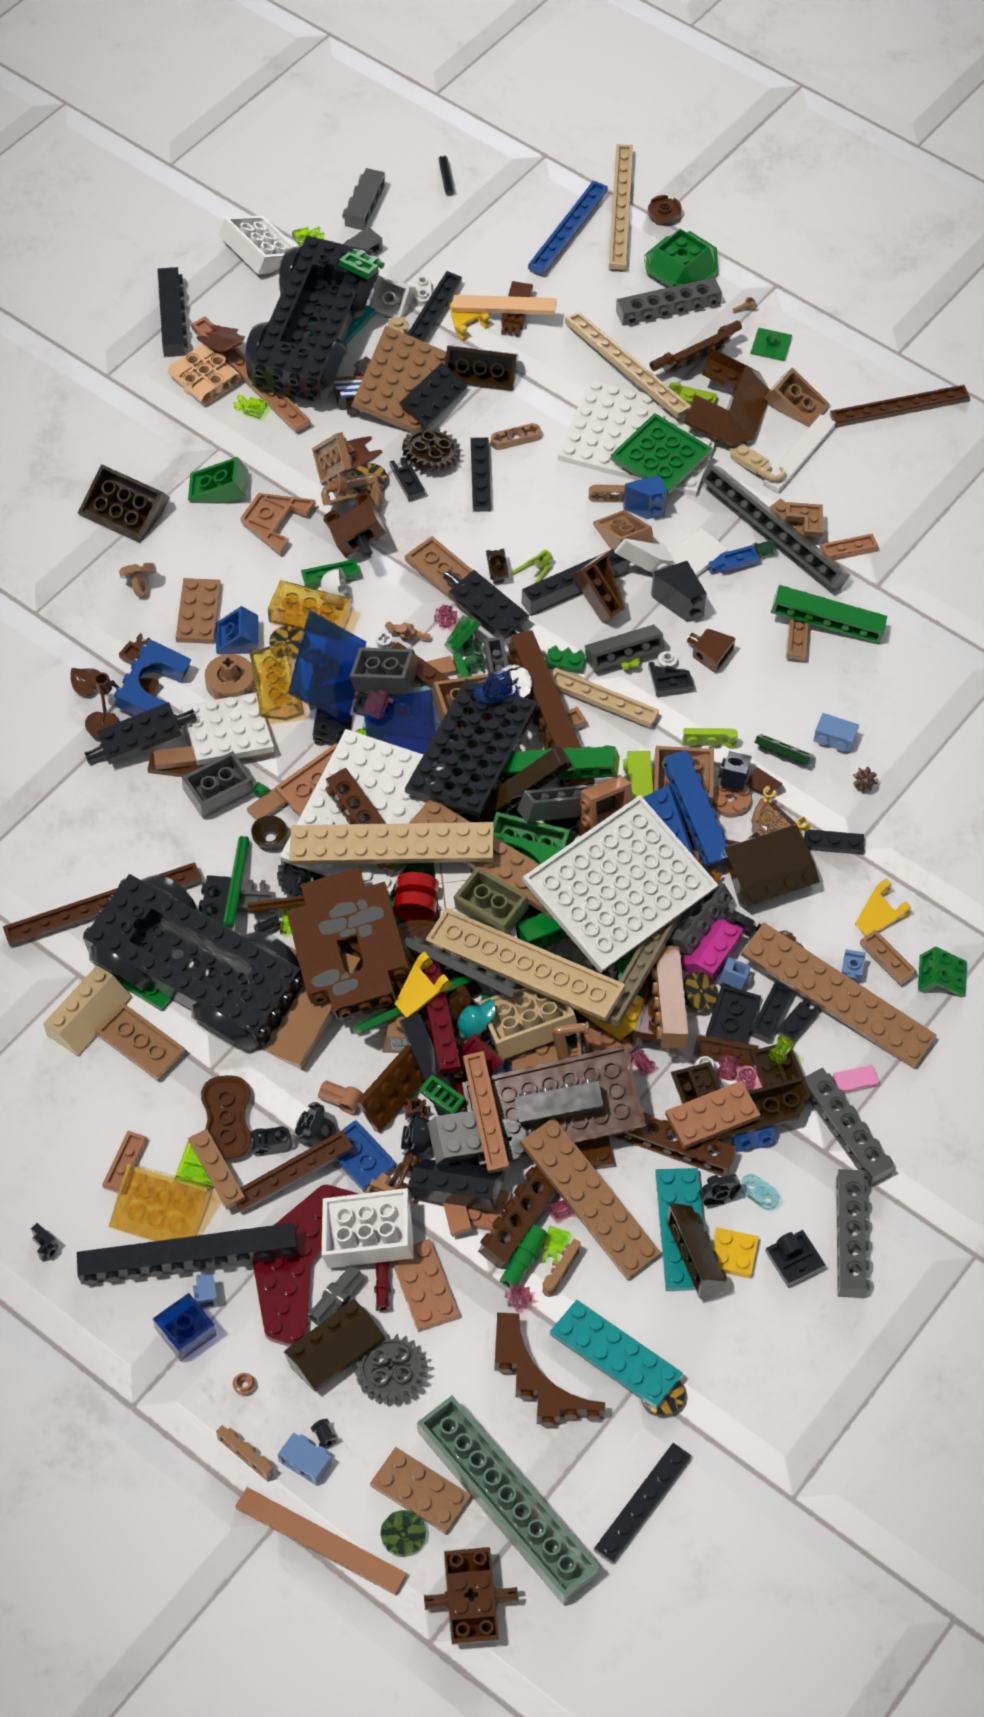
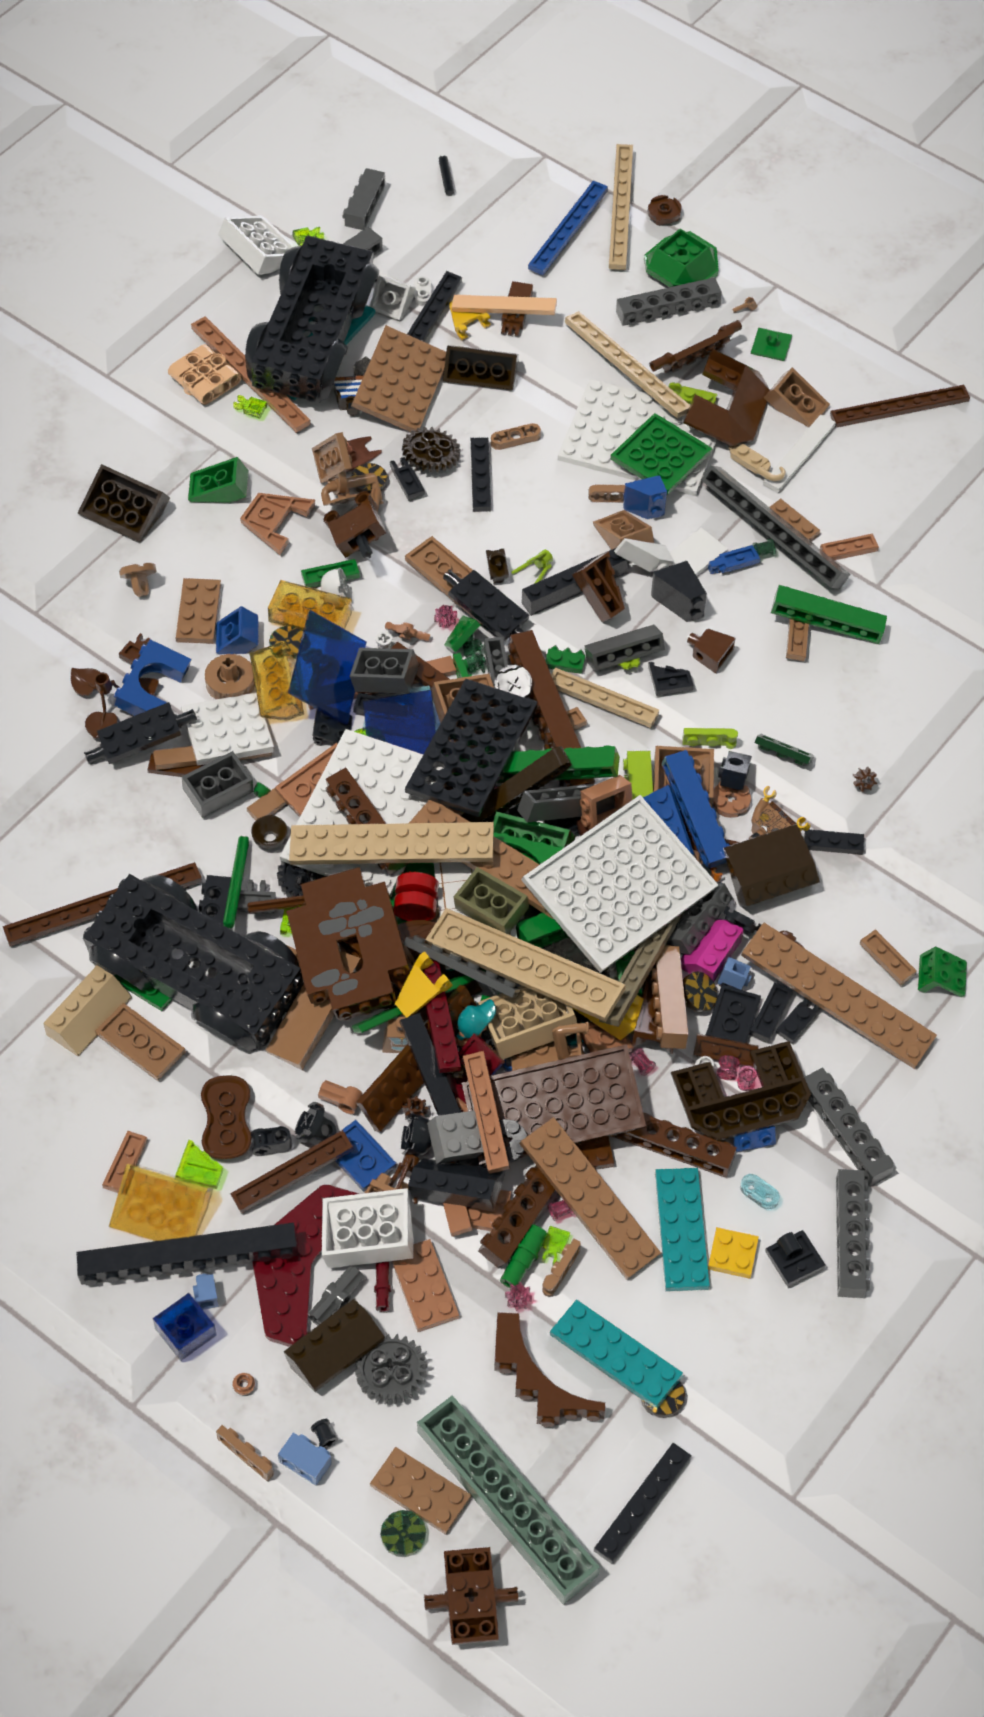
black bracket [31,1223,58,1261] -> none
black brick [157,267,188,357] -> none
medium nougat plate [188,1129,245,1210] -> none
copper shield [196,325,245,352] -> none
nougat tile [235,1487,407,1595] -> none
black pin [254,915,281,933] -> none
green plate [339,249,385,279] -> none
clear pink bracket [362,689,394,720] -> none
tan plate [388,317,408,334] -> none
black plate [399,362,468,428] -> none
green slope [419,1075,466,1114] -> none
clear blue piece [473,669,516,704] -> none
brick [514,1079,605,1126] -> none
white plate [658,651,677,668] -> none
nougat plate [665,1081,761,1149] -> none
dark brown slope [667,1203,727,1299] -> none
black plate [698,1174,742,1207] -> none
reddish brown brick [746,767,783,792] -> none
clear neon green bush [769,1035,795,1064] -> none
medium nougat plate [785,502,823,537] -> none
medium blue brick [813,713,859,753] -> none
bright pink tile [832,1065,879,1093] -> none
medium blue brick [841,949,866,984] -> none
yellow flag [855,878,911,936] -> none

